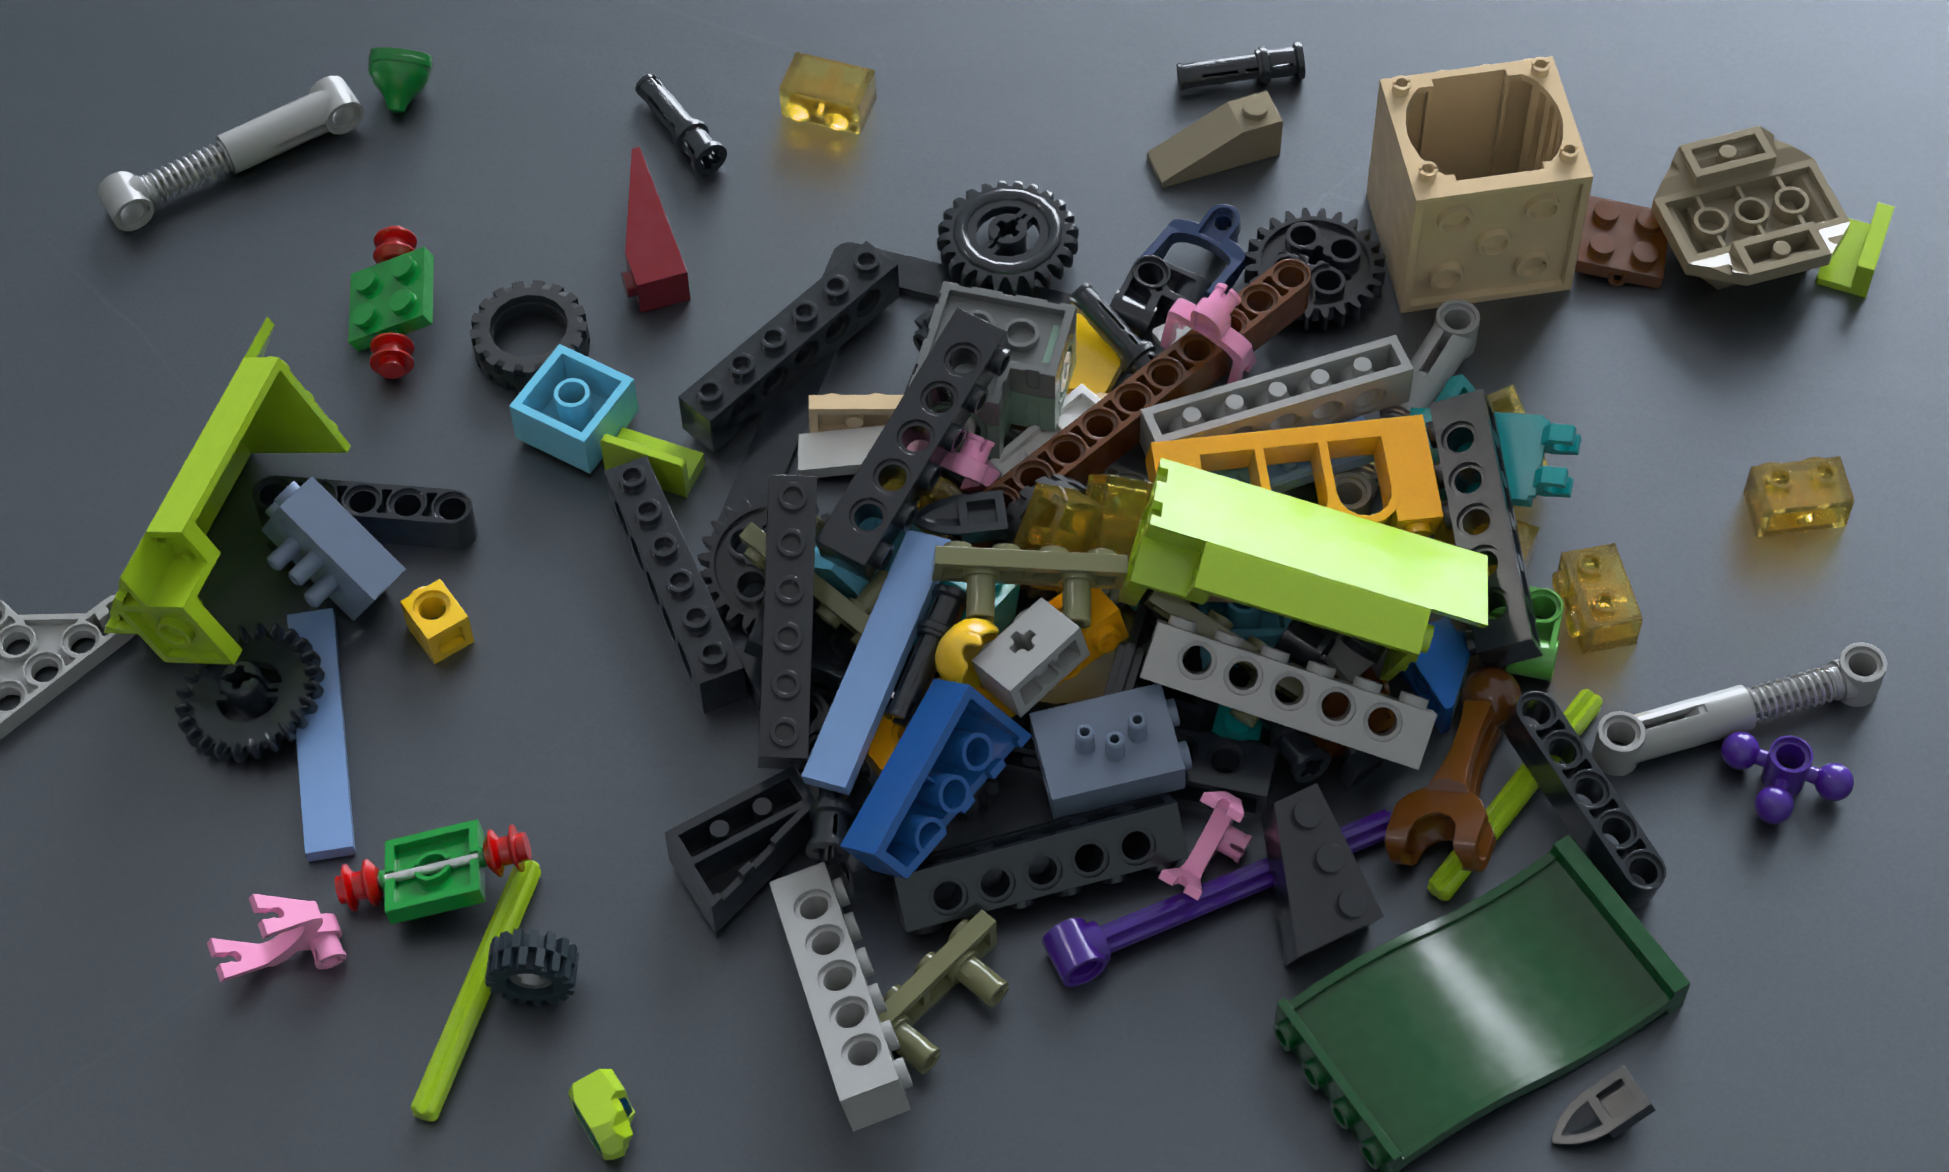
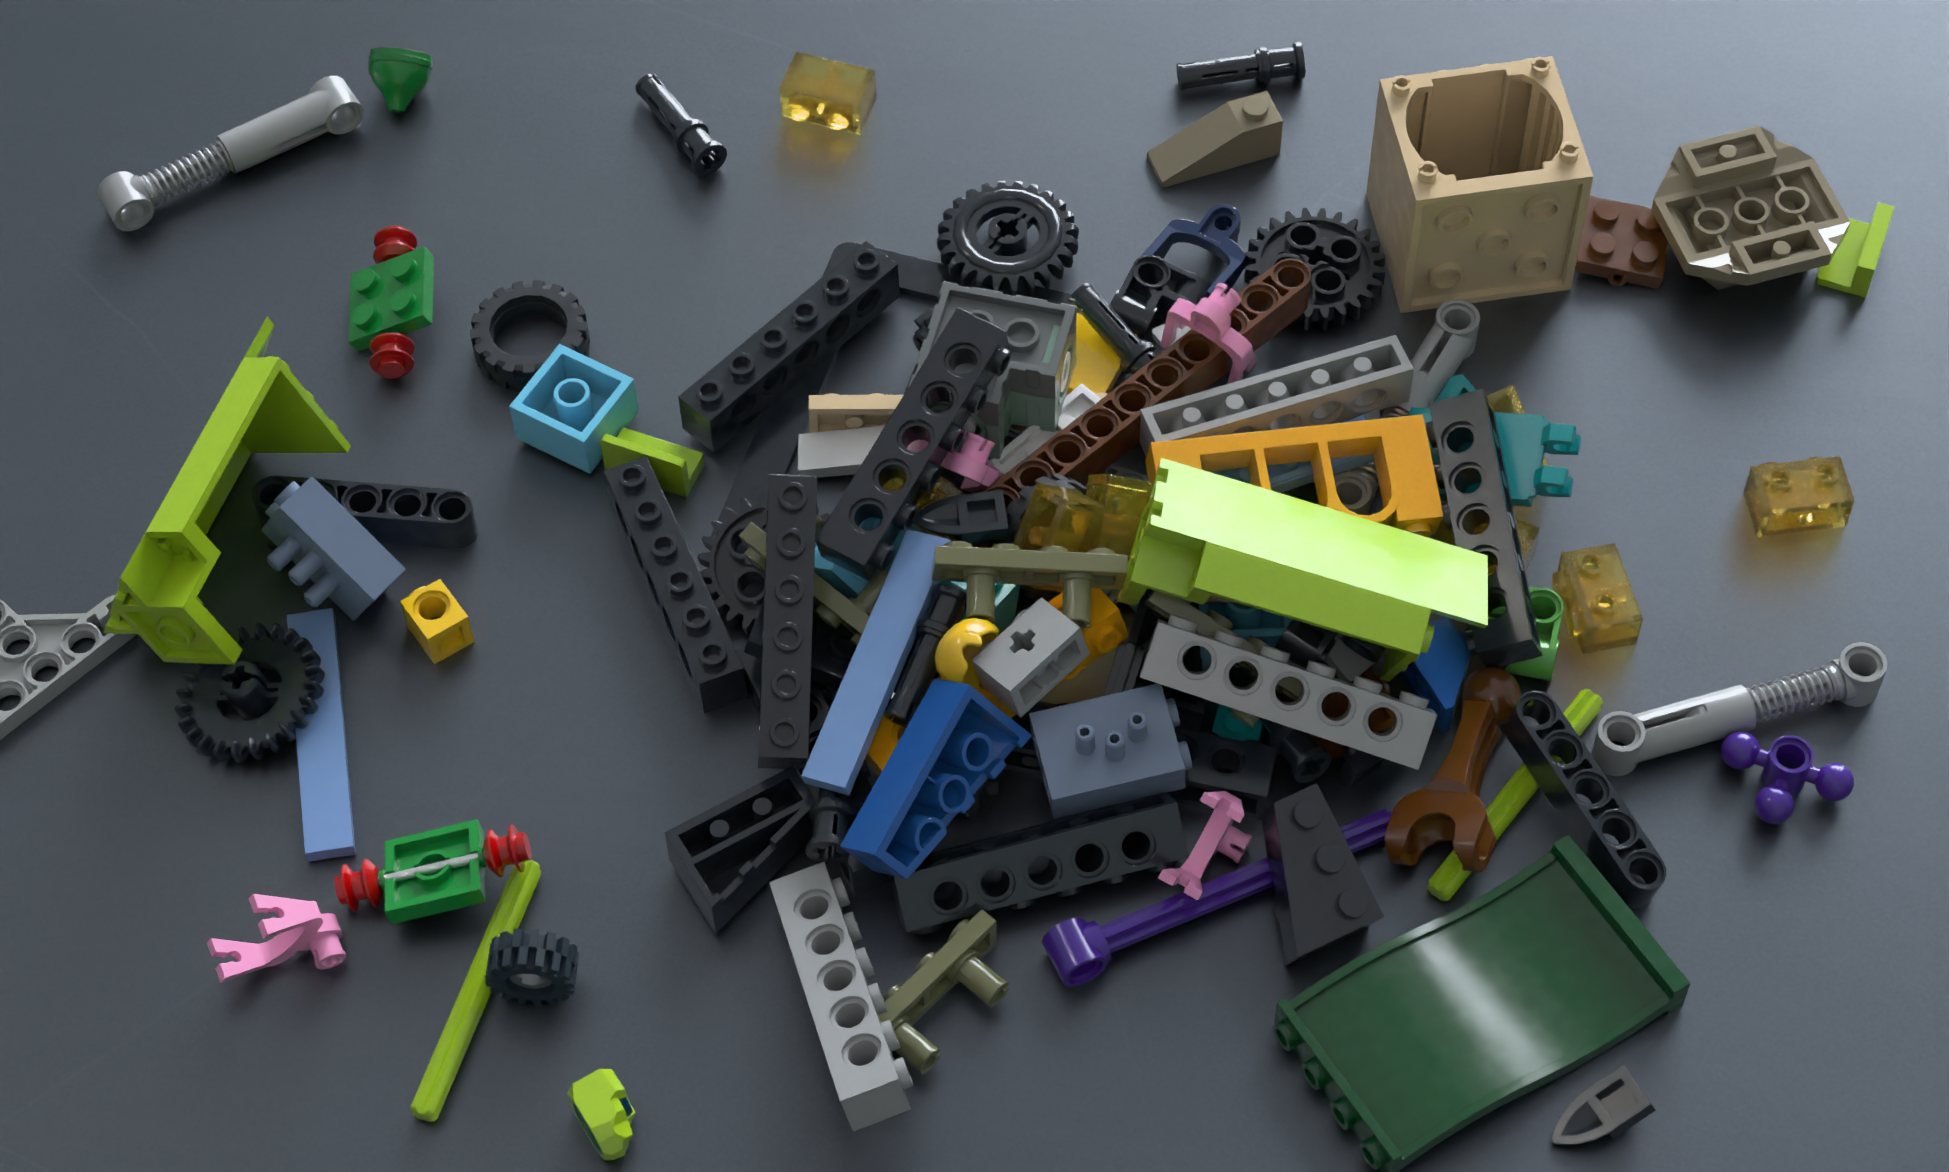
dark red slope [621,147,691,313] -> none

